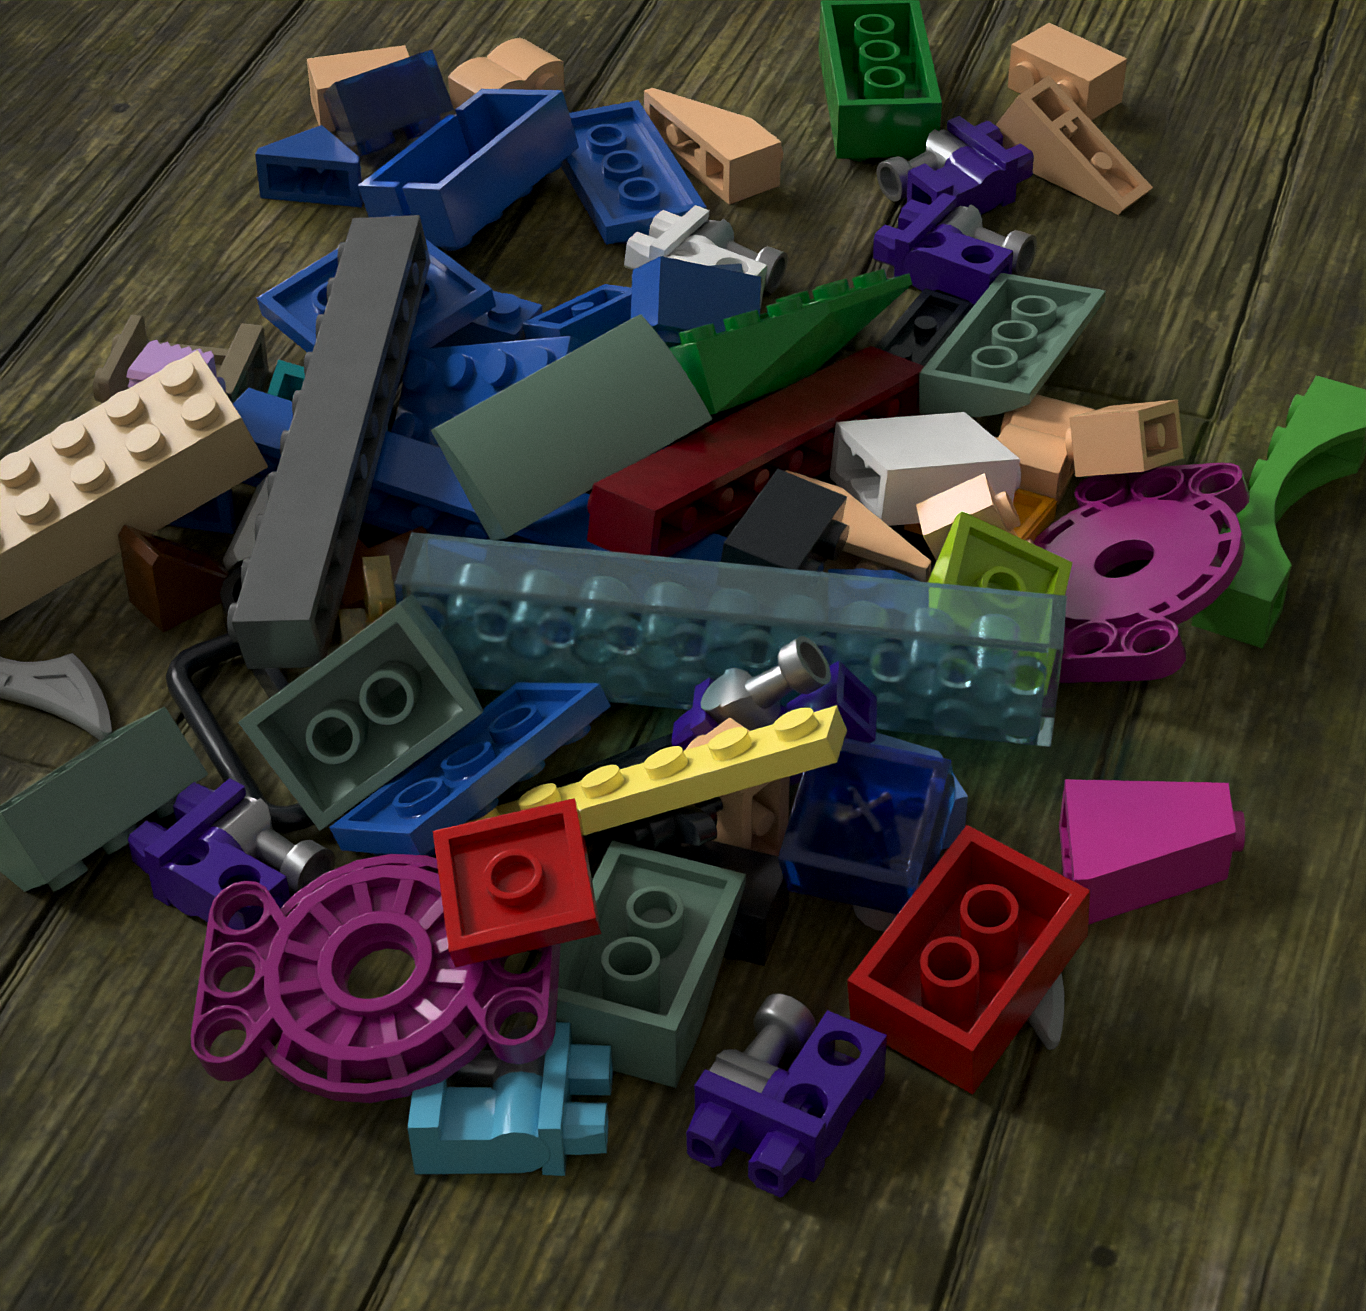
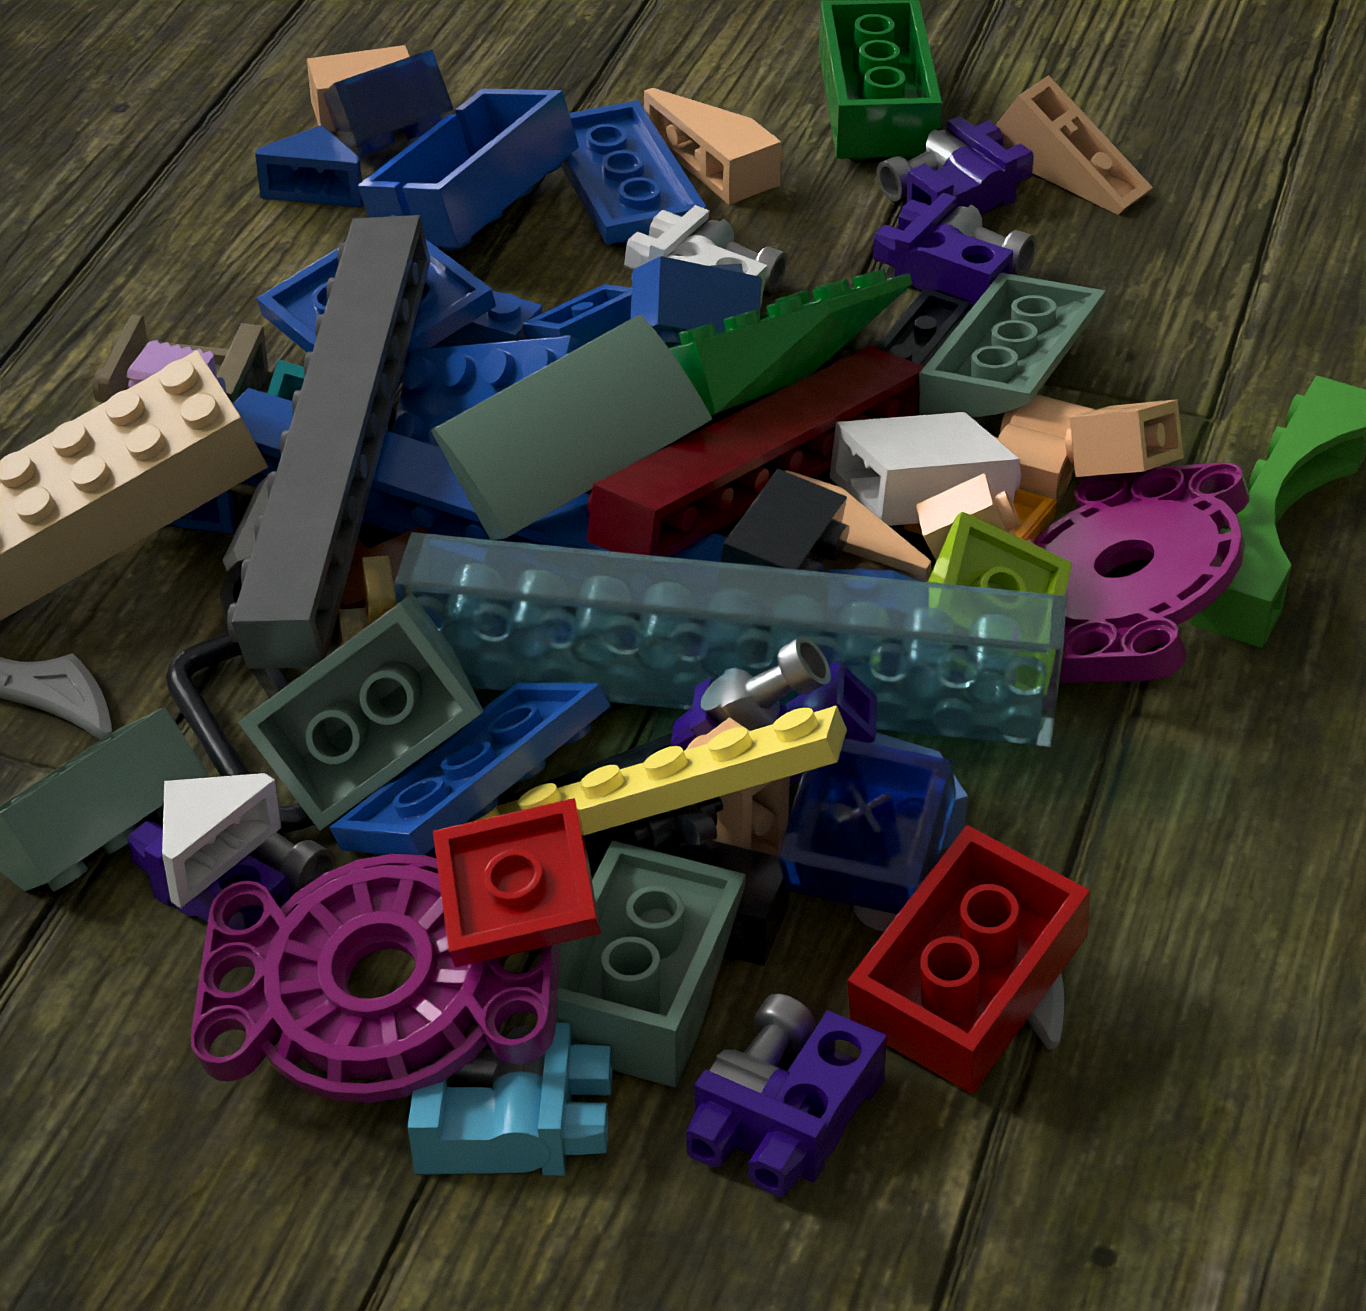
reddish brown slope [118,525,230,633] -> none
light nougat brick [448,38,565,109] -> none
light nougat brick [1008,23,1127,121] -> none
dark pink slope [1059,779,1245,925] -> none
none -> white slope [162,773,281,908]

